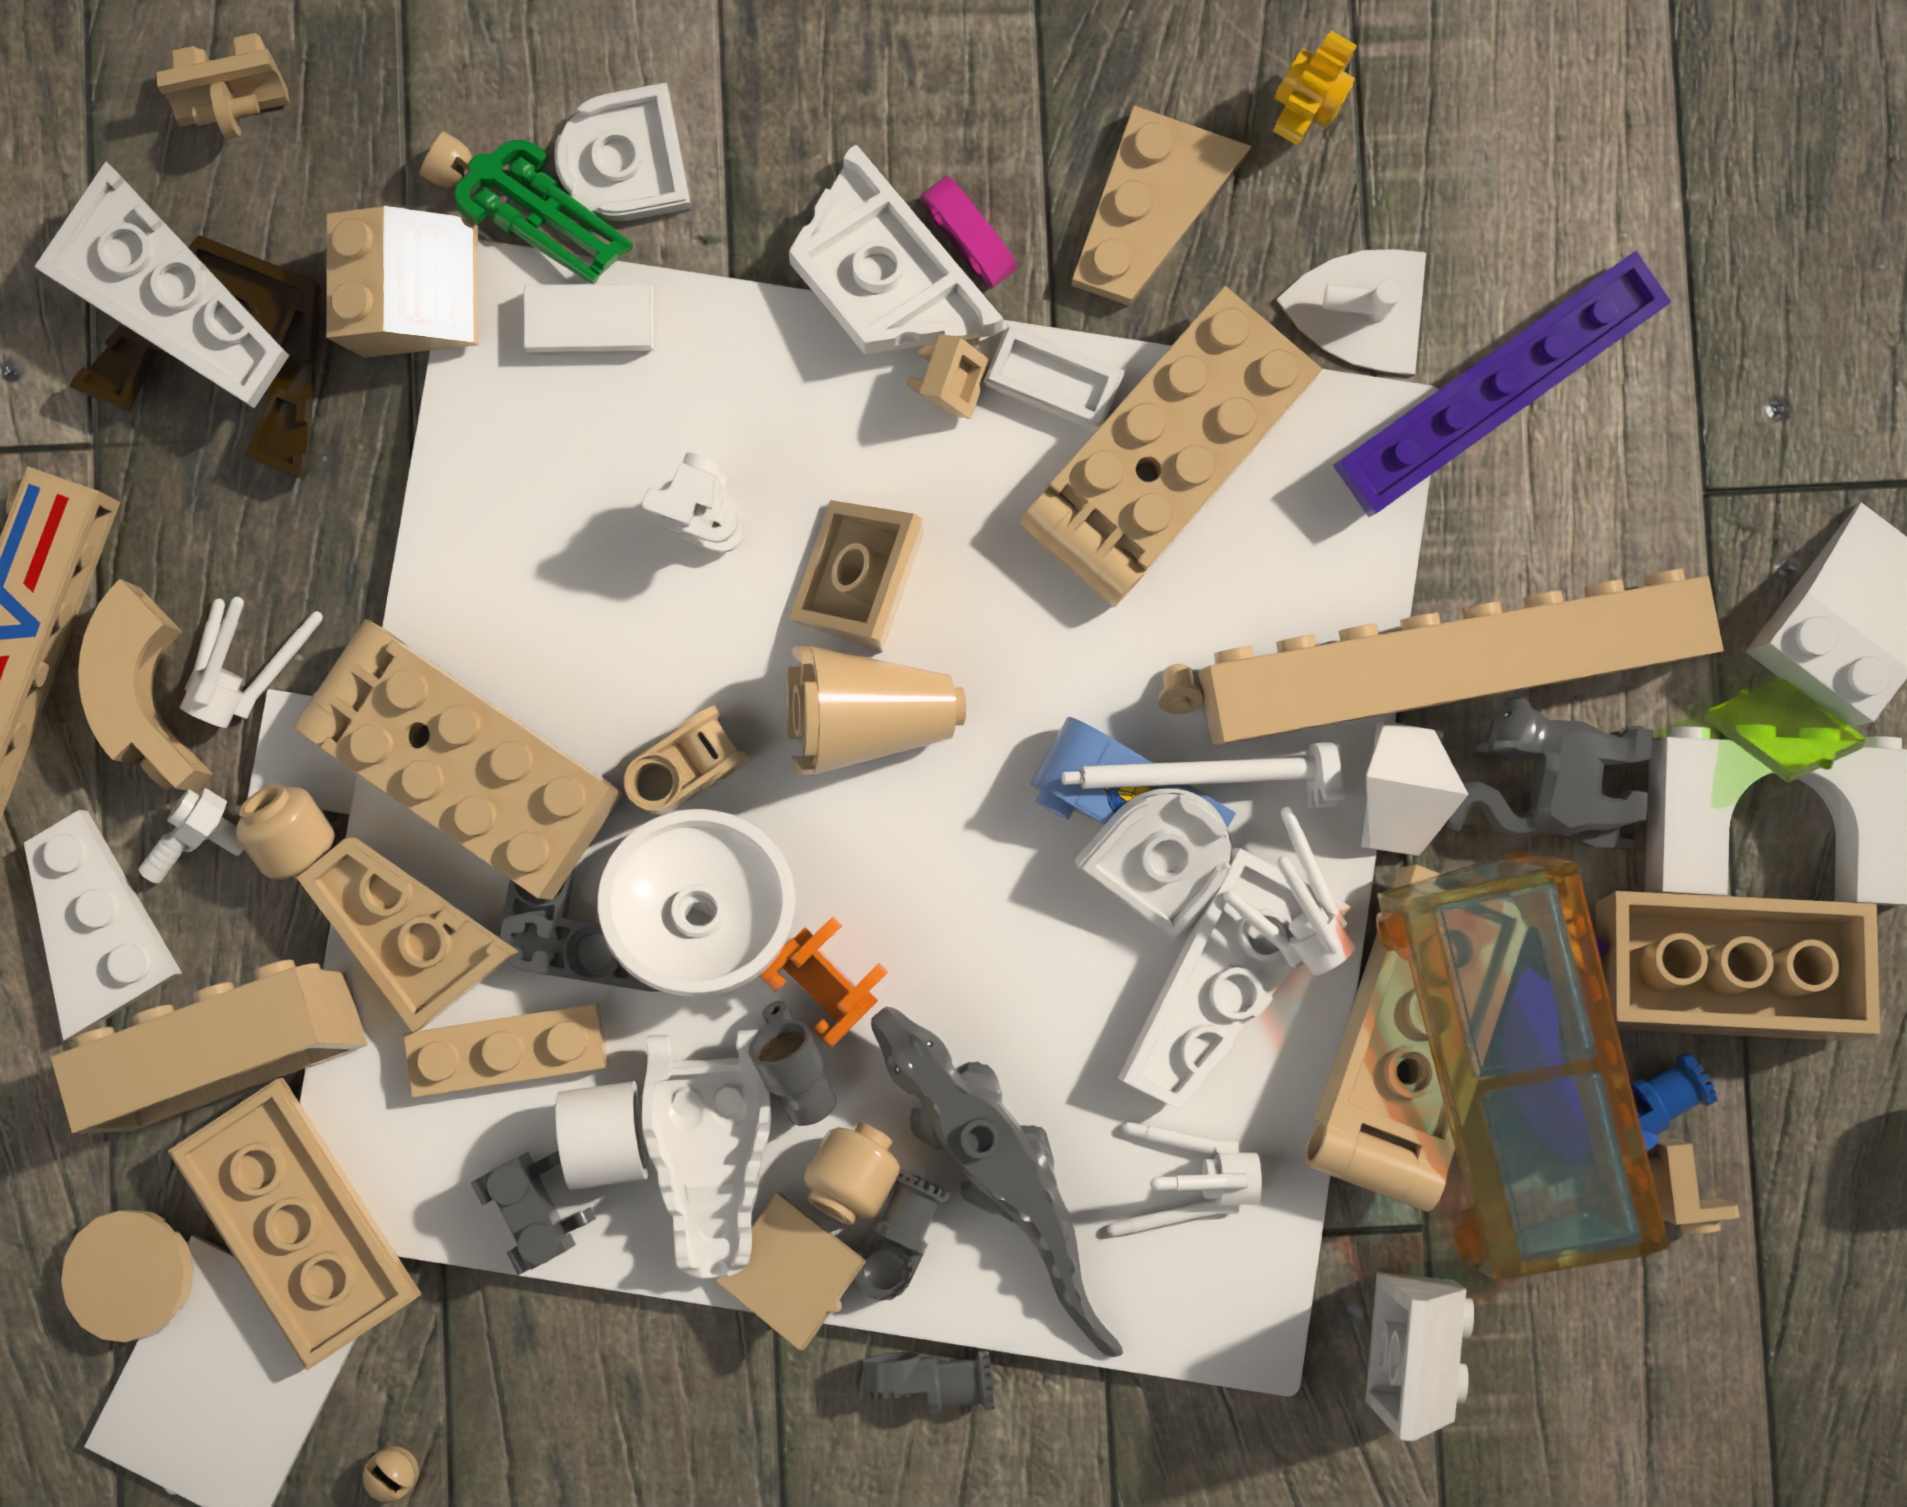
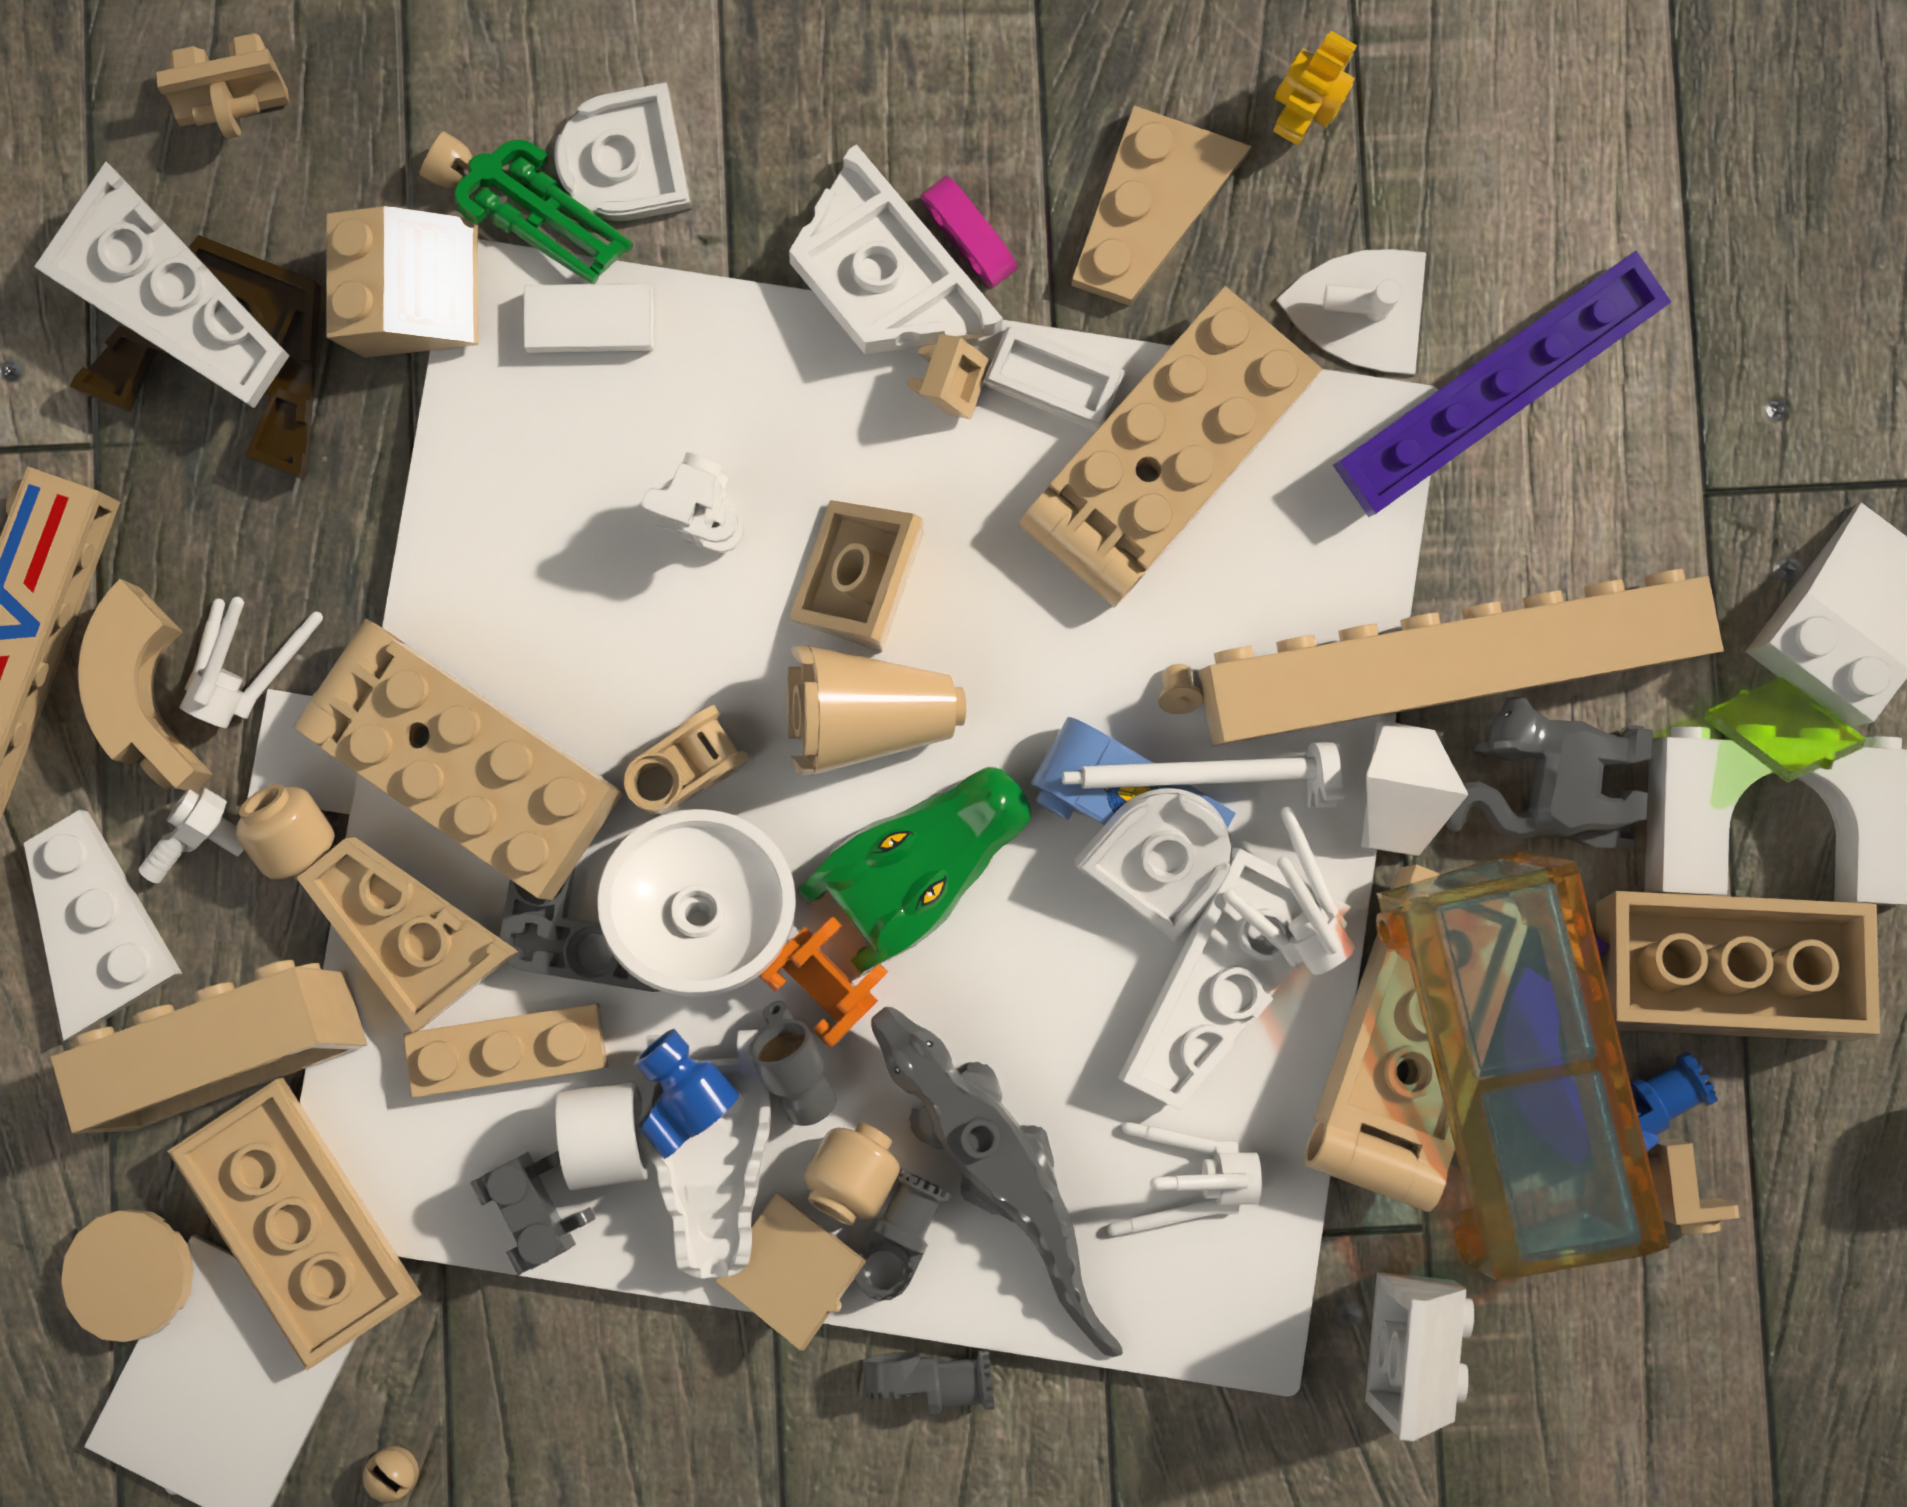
none -> blue piece [634,1028,739,1159]
none -> green animal [797,767,1031,976]

